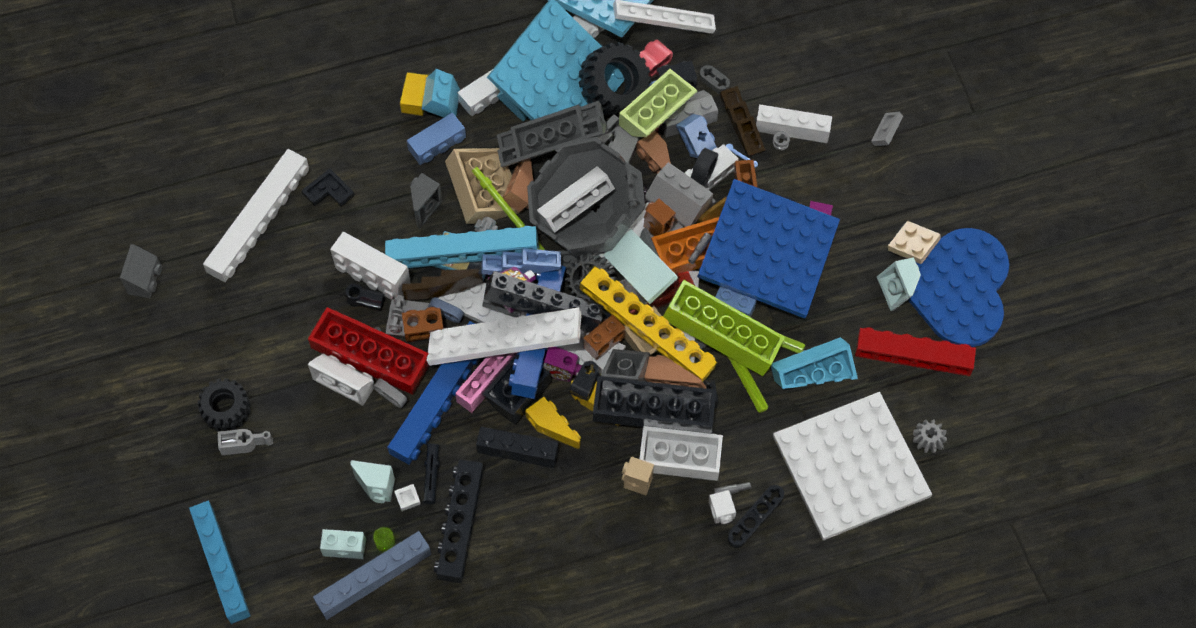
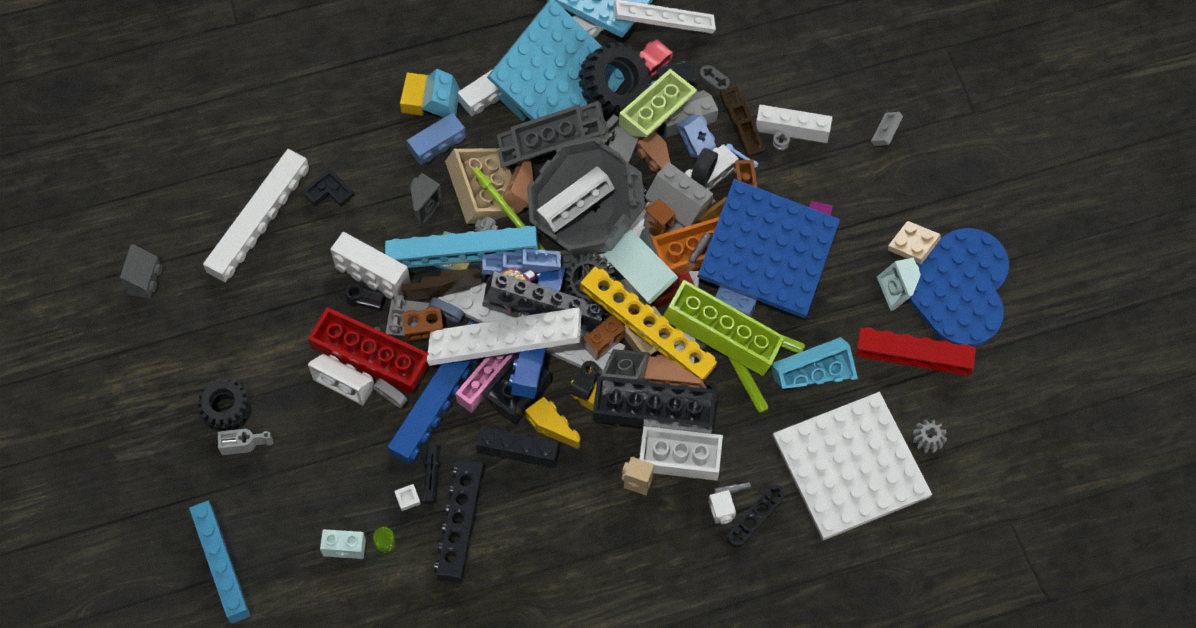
sand blue brick [313,531,431,620] -> none
light aqua slope [351,460,395,503] -> none
magenta torso [543,346,582,382] -> none

